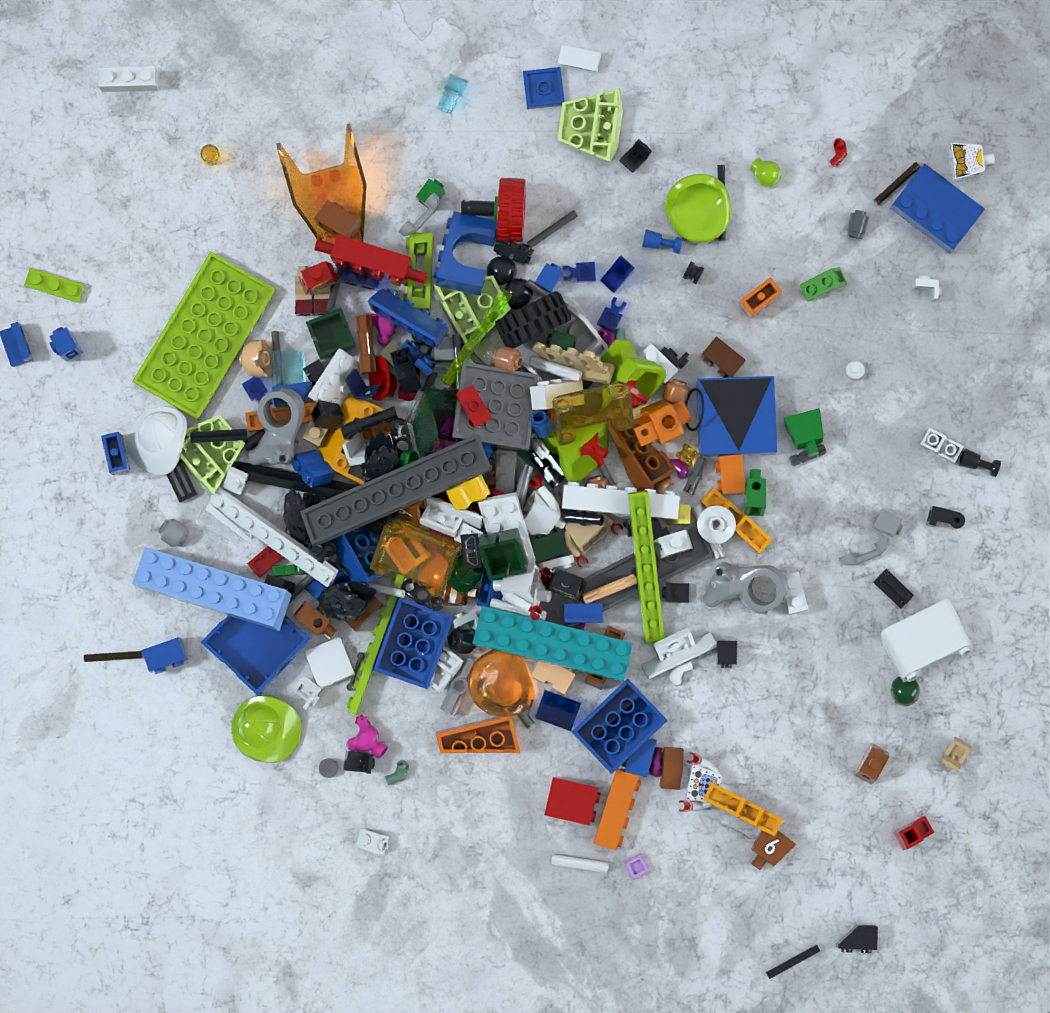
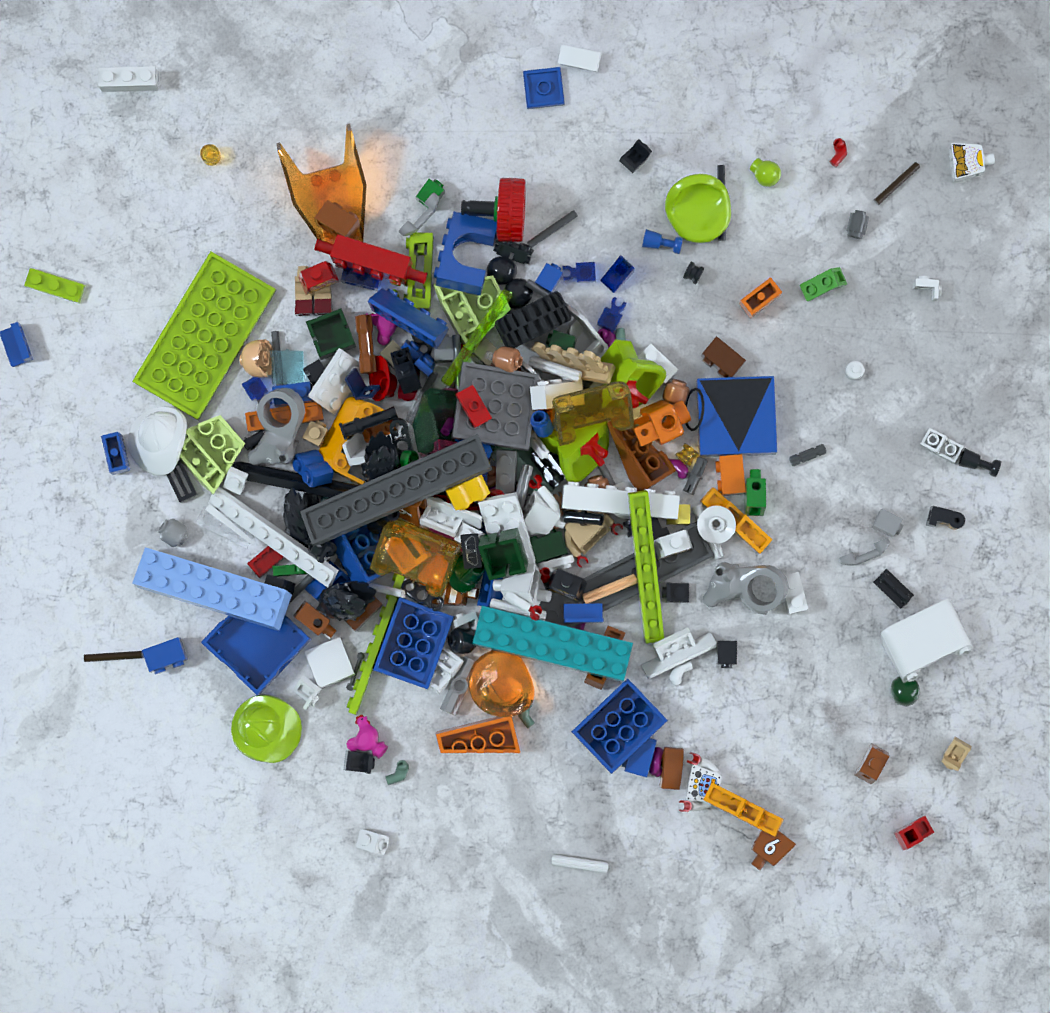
blue brick [49,327,83,362] -> none
black axle [190,429,247,443] -> none
black brick [311,400,343,430] -> none
flat silver tile [319,758,338,778] -> none
dark grey bar [326,267,344,312] -> none
clear light blue piece [437,73,468,114] -> none
light nougat brick [531,662,576,695] -> none
clear blue brick [535,690,581,731] -> none
red brick [544,777,601,826] -> none
yellowish green wedge [557,87,623,162] -> none
orange brick [593,769,641,851] -> none
lavender tile [624,854,650,880] -> none
nougat arm [654,476,674,494] -> none
black bracket [660,347,689,369] -> none
black bar [766,944,820,979] -> none
green torso [784,408,824,457] -> none
black slope [836,925,878,953] -> none
blue slope [890,163,985,254] -> none

